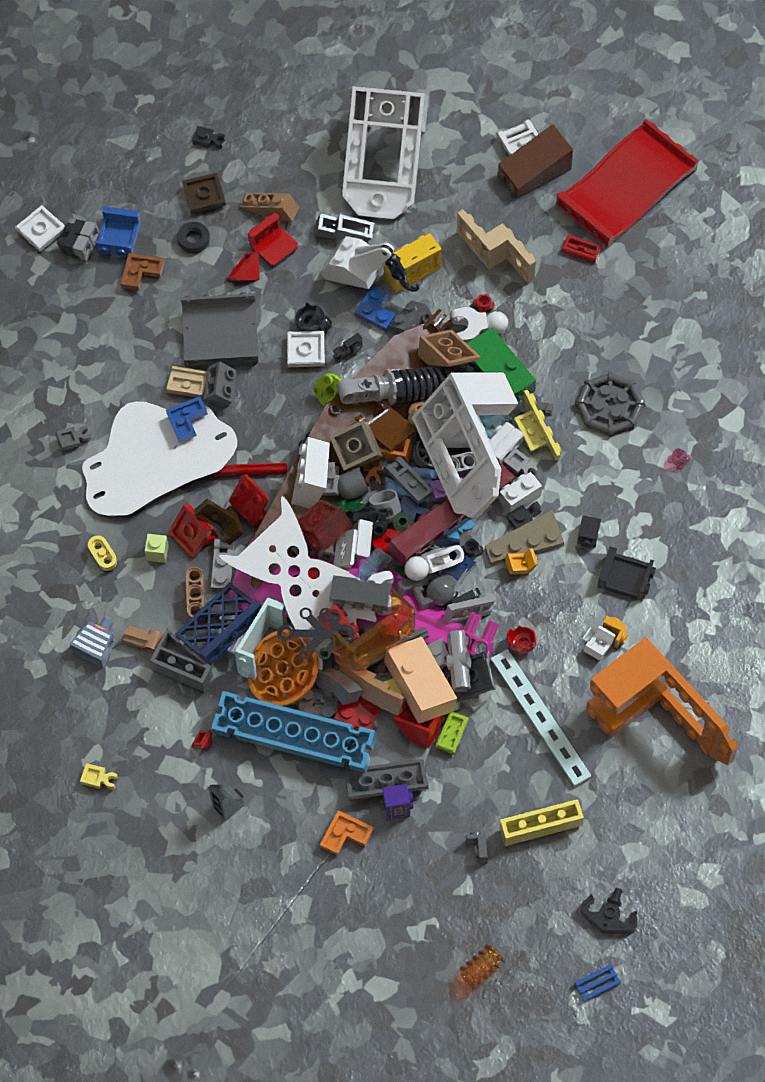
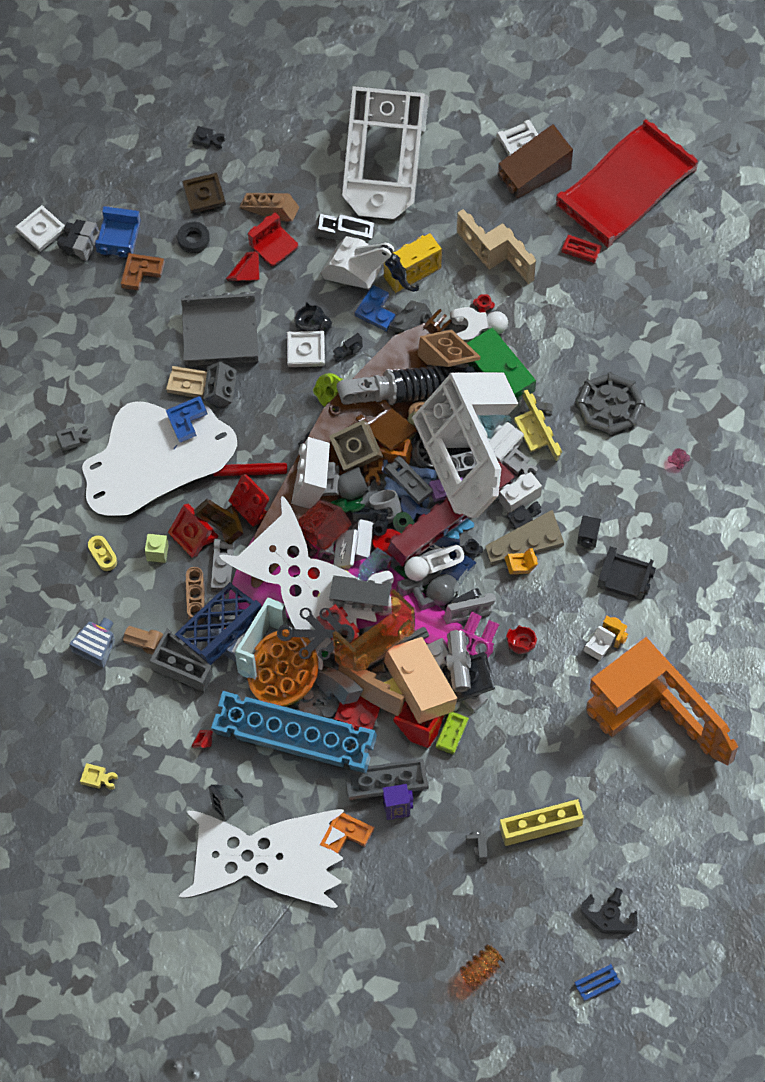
light aqua tile [491,649,592,787] -> none
none -> white piece [179,809,345,908]

